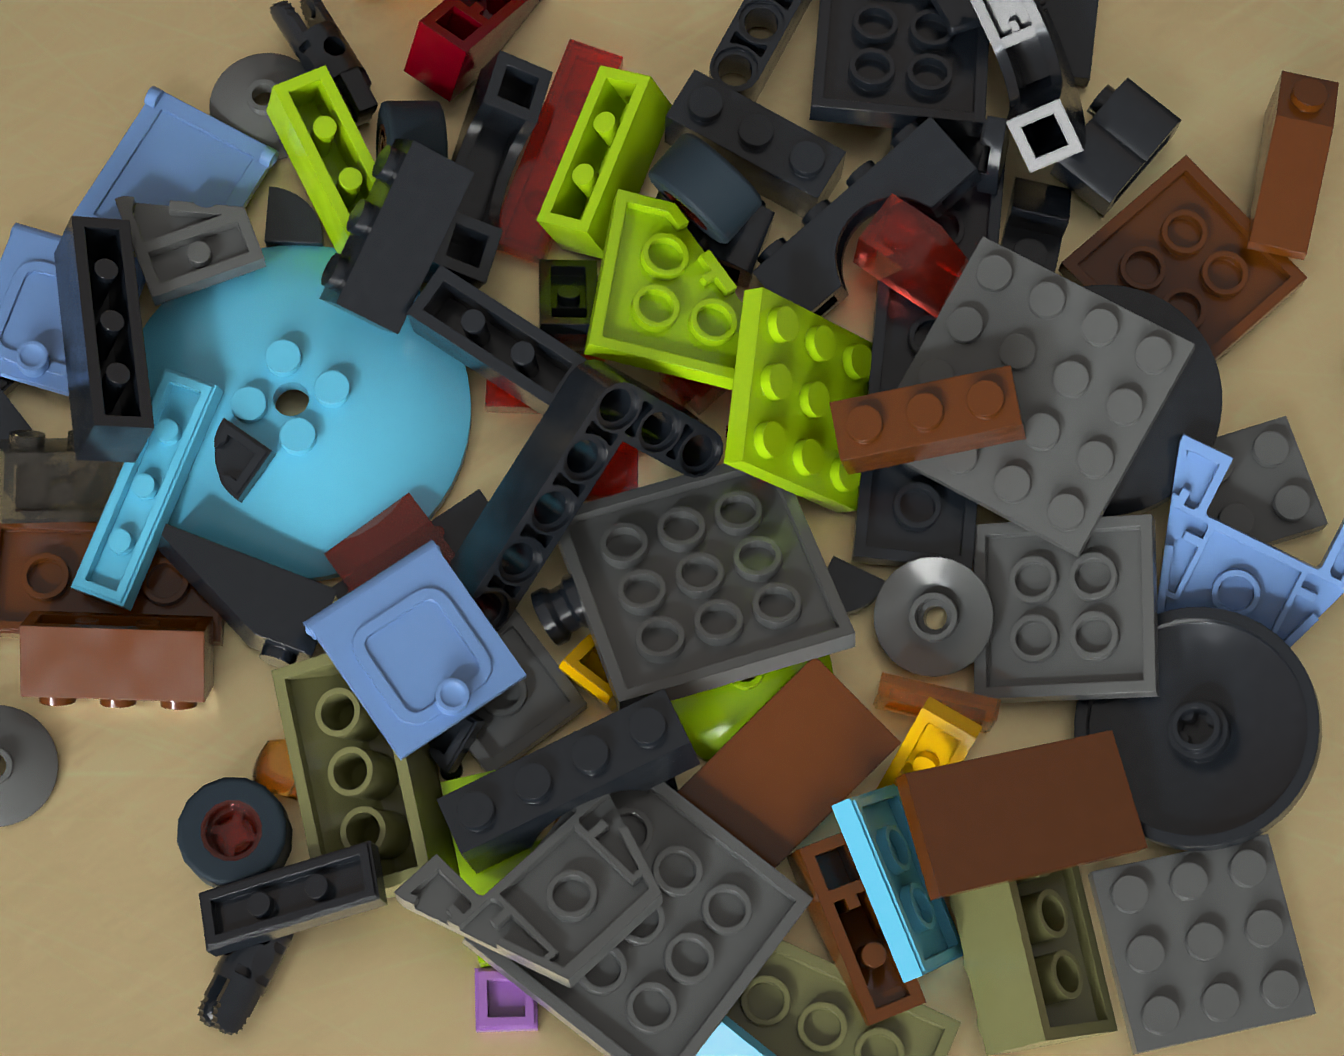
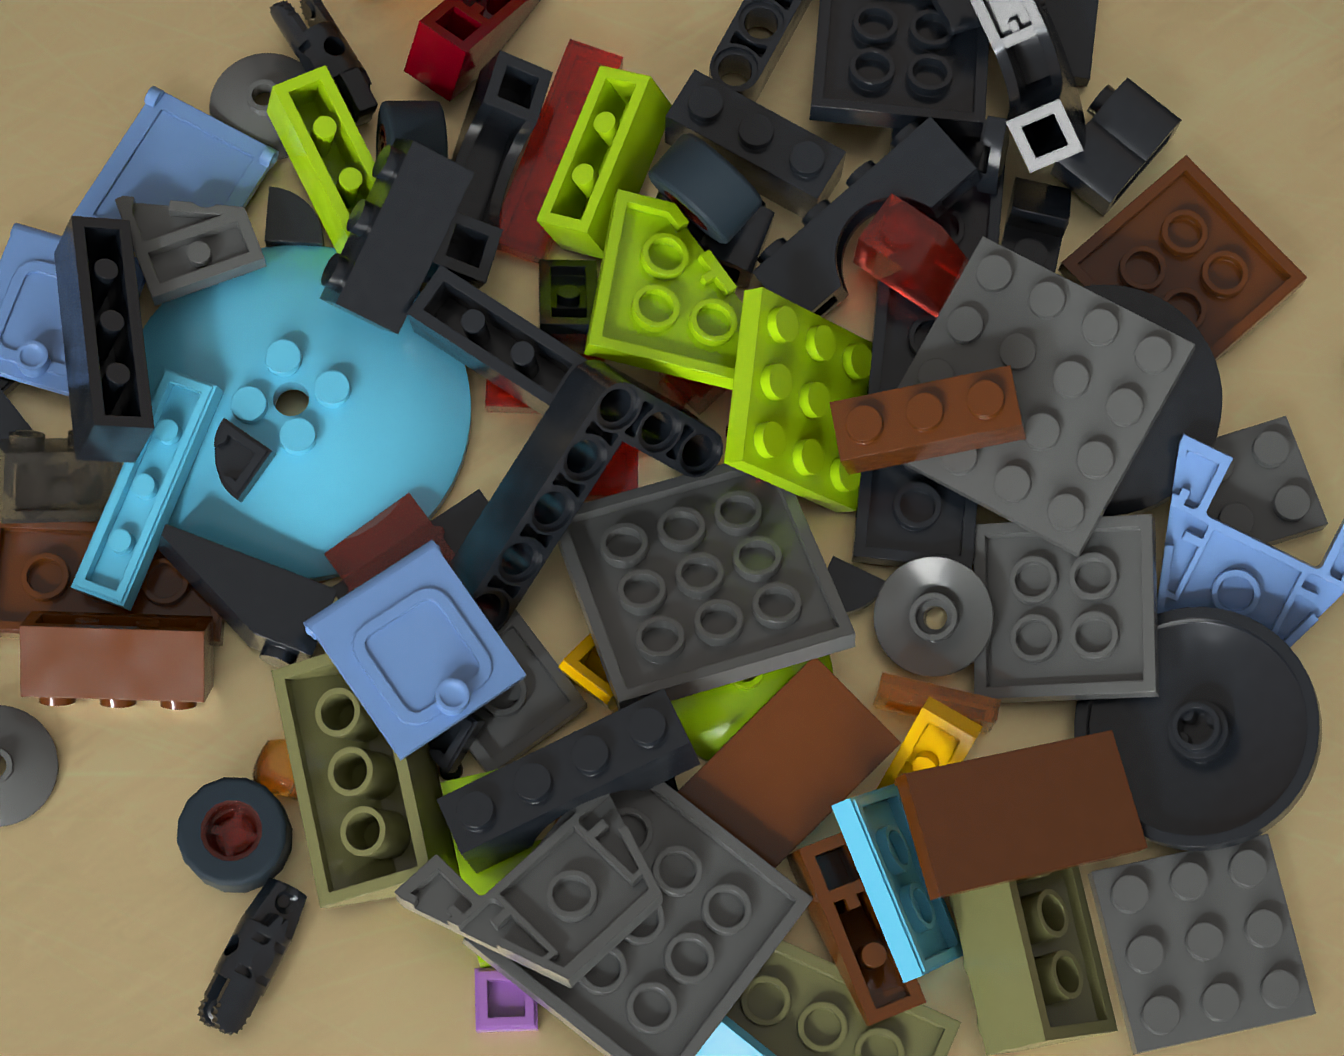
black tile [199,841,388,957] -> none
black wheel [531,573,589,646] -> none
reddish brown slope [1247,71,1339,260] -> none

